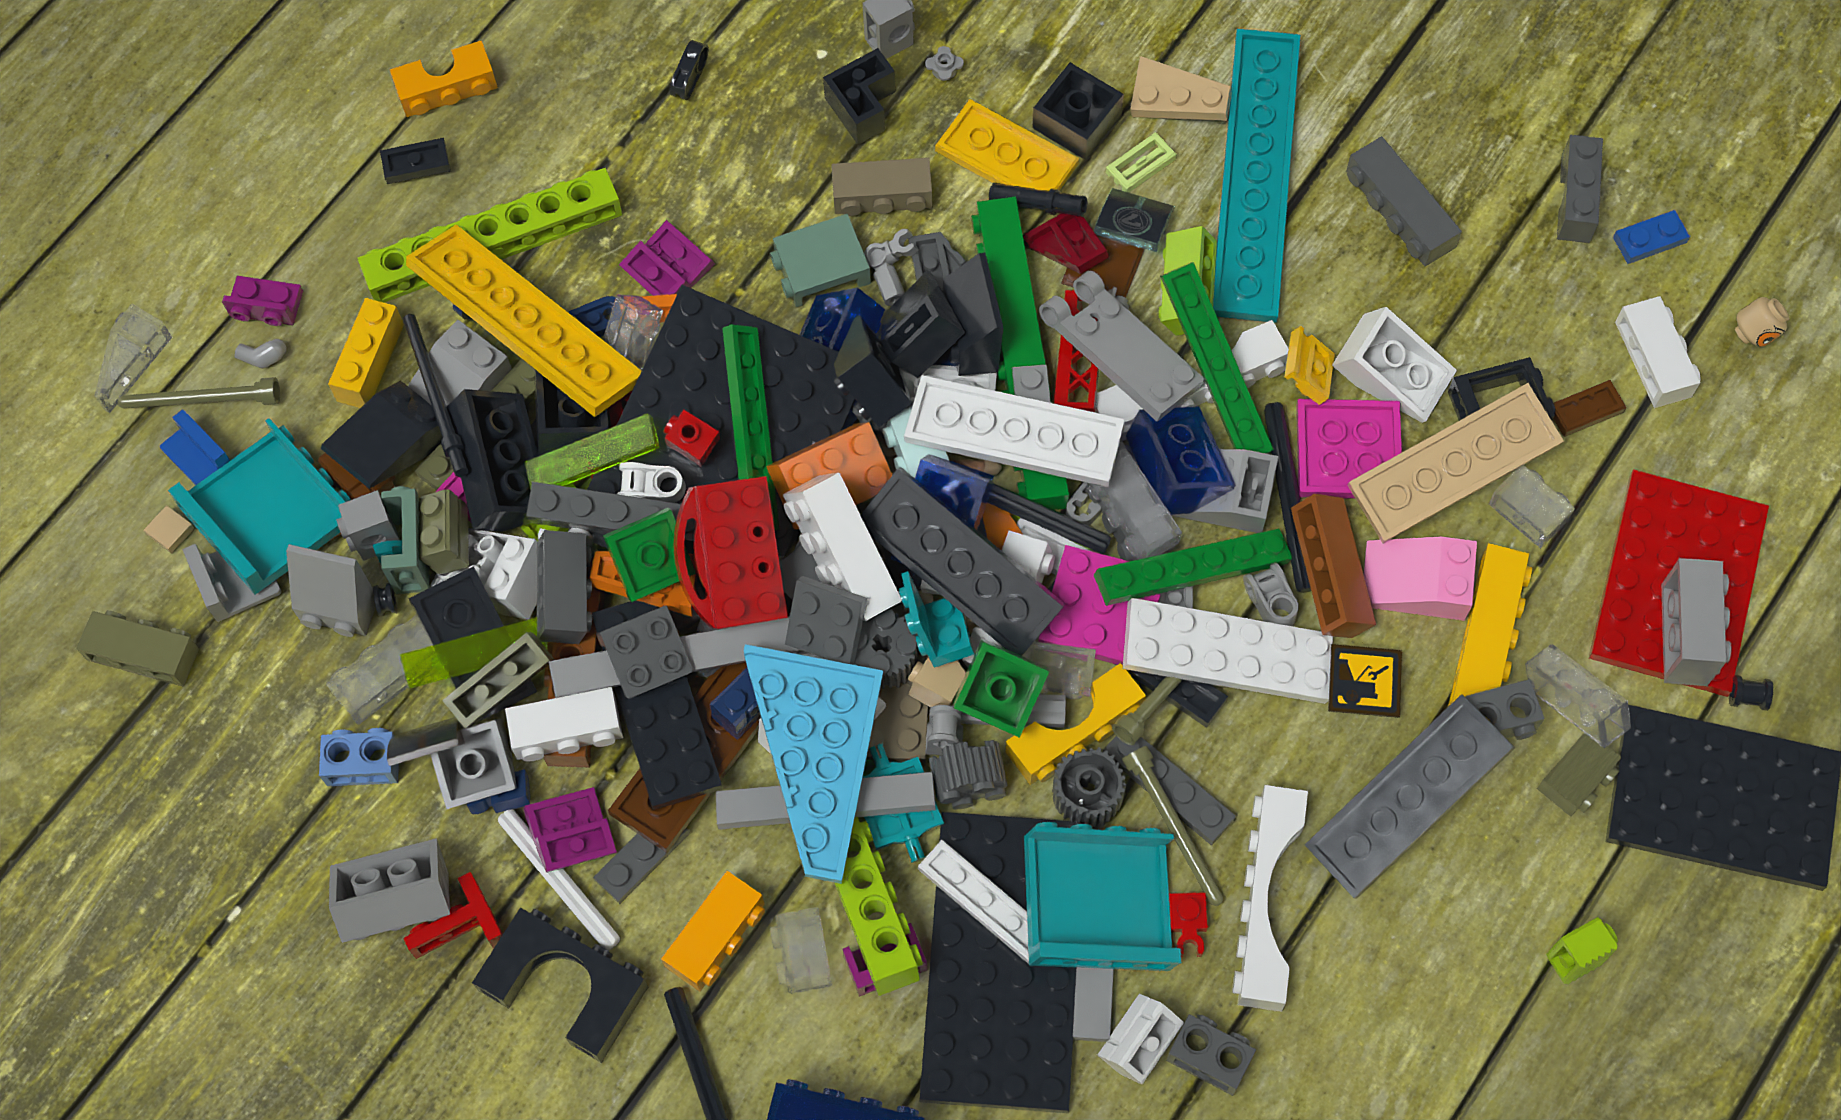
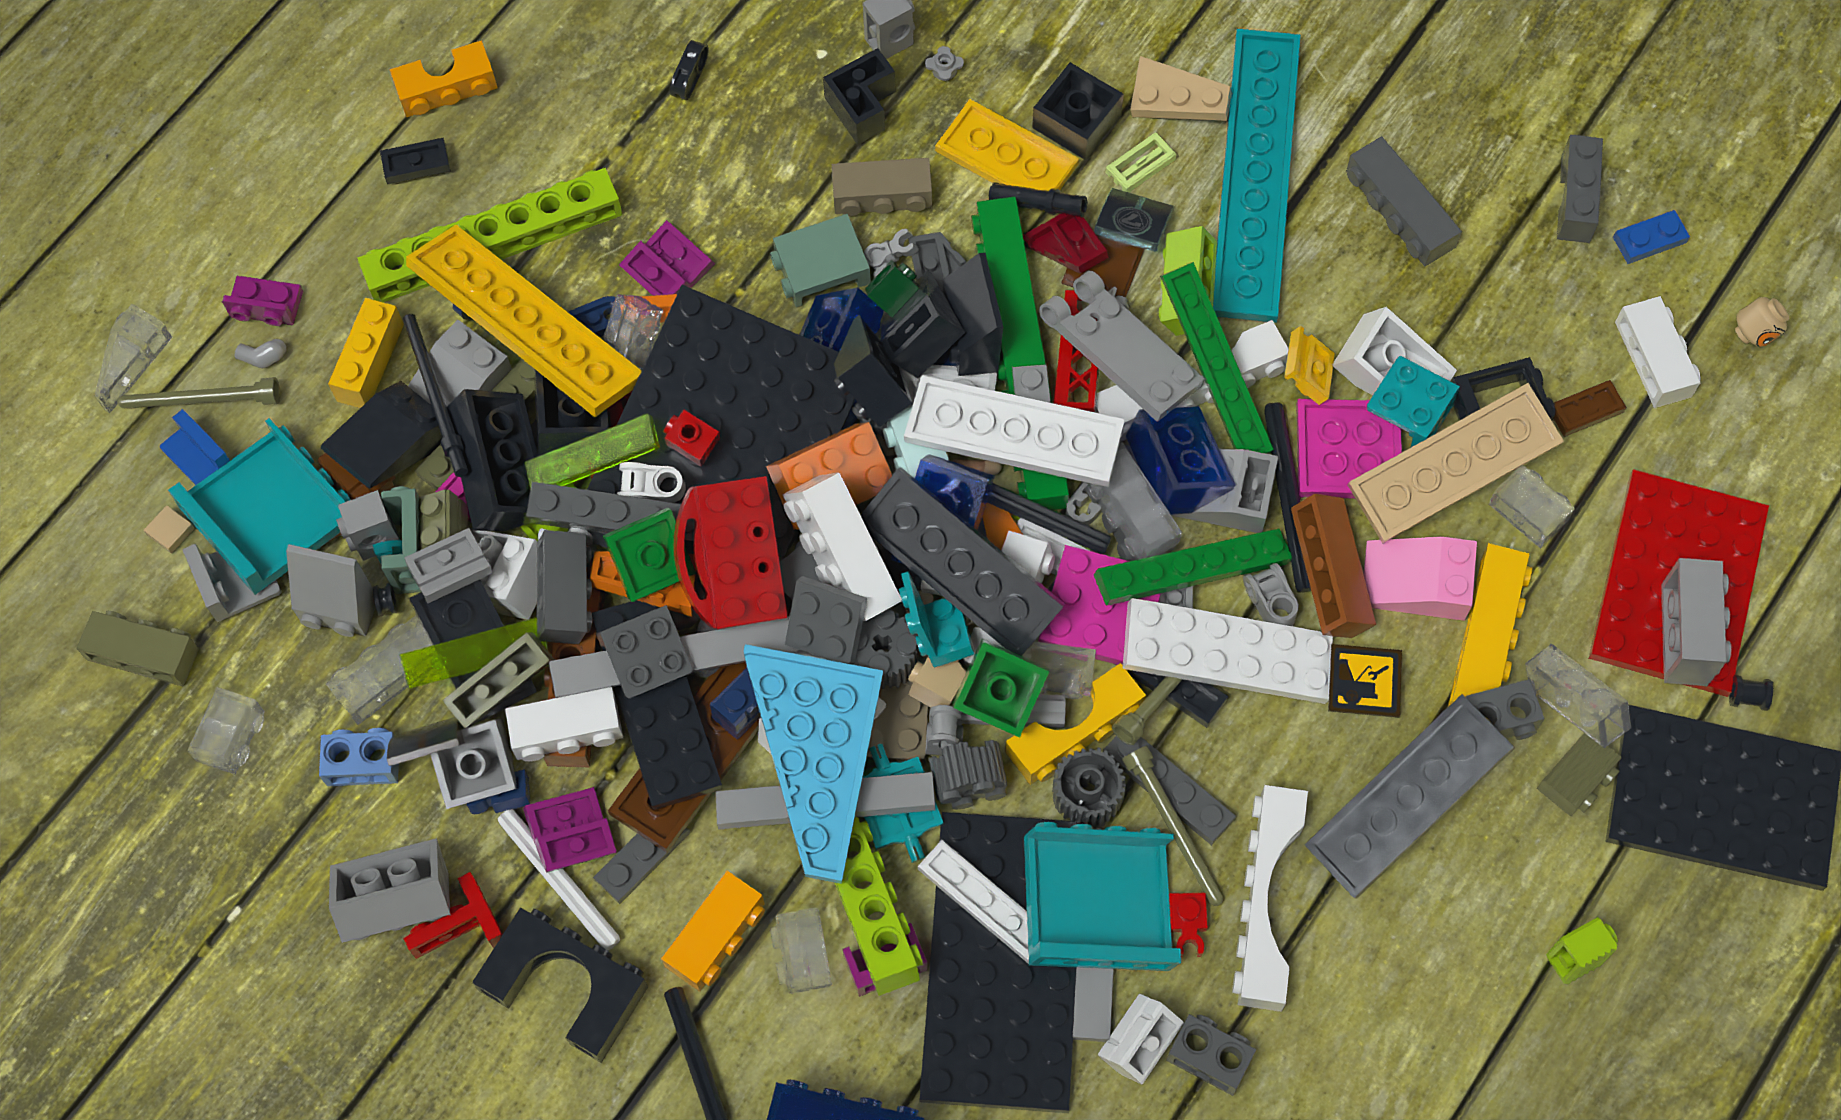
green plate [723,324,780,531] -> none
none -> clear brick [187,687,265,775]
none -> light grey plate [404,528,492,604]
none -> dark green brick [865,260,919,317]
none -> teal bracket [1366,356,1460,448]

